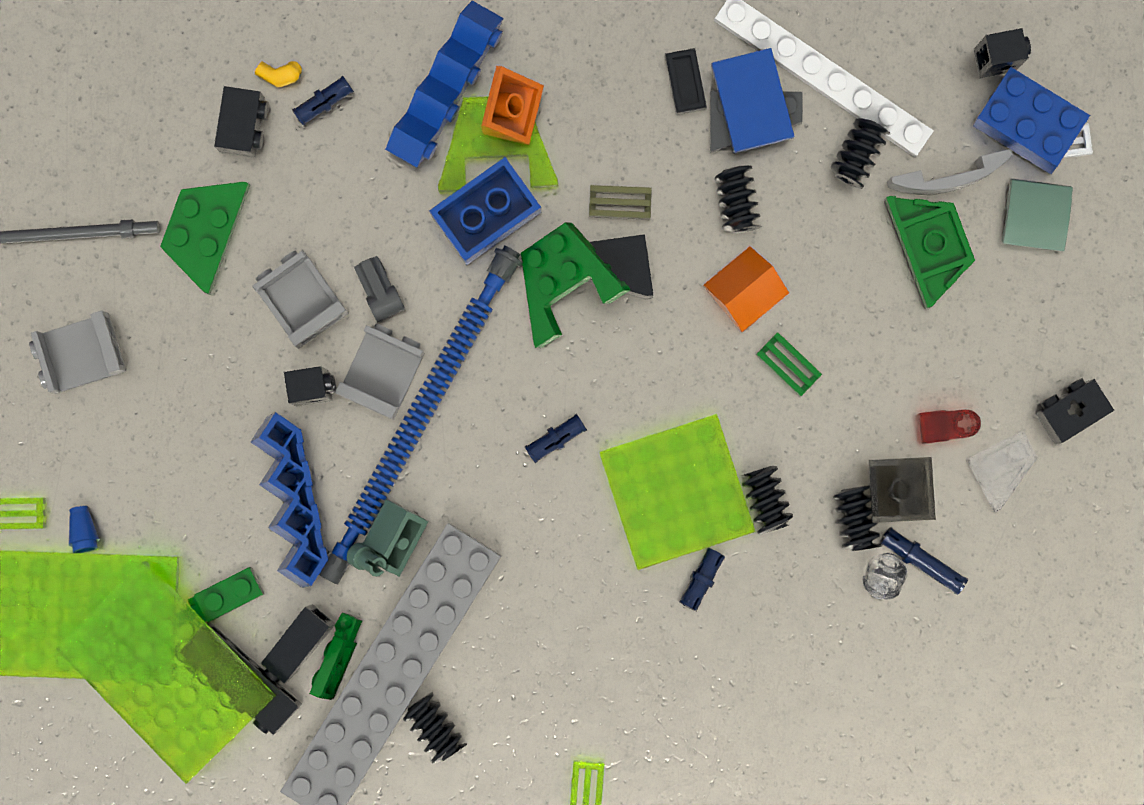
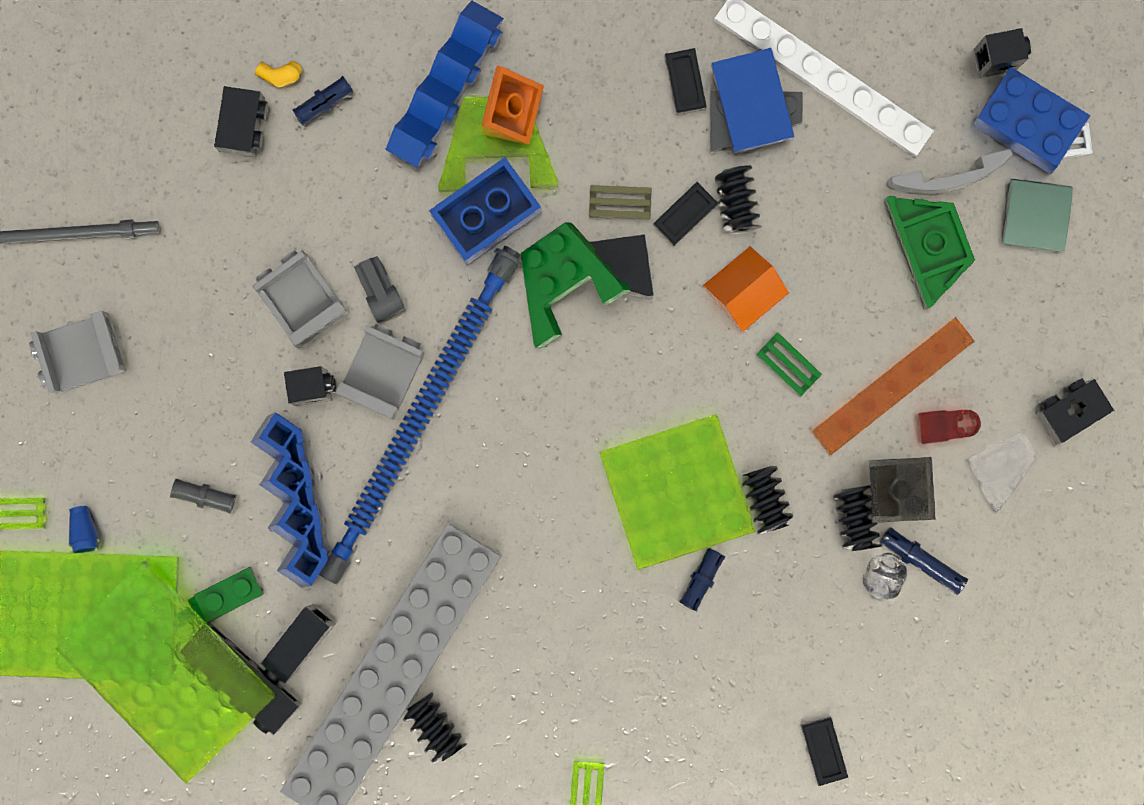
green wing [160,182,250,295] -> none
green hinge [309,613,362,700] -> none
sand green hinge [347,499,429,577] -> none
dark blue pin [525,413,587,463] -> none
black piece [831,118,891,189] -> none
none -> dark grey pin [170,479,236,514]
none -> black tile [653,182,718,247]
none -> black tile [800,717,849,786]
none -> clear orange tile [811,317,975,455]

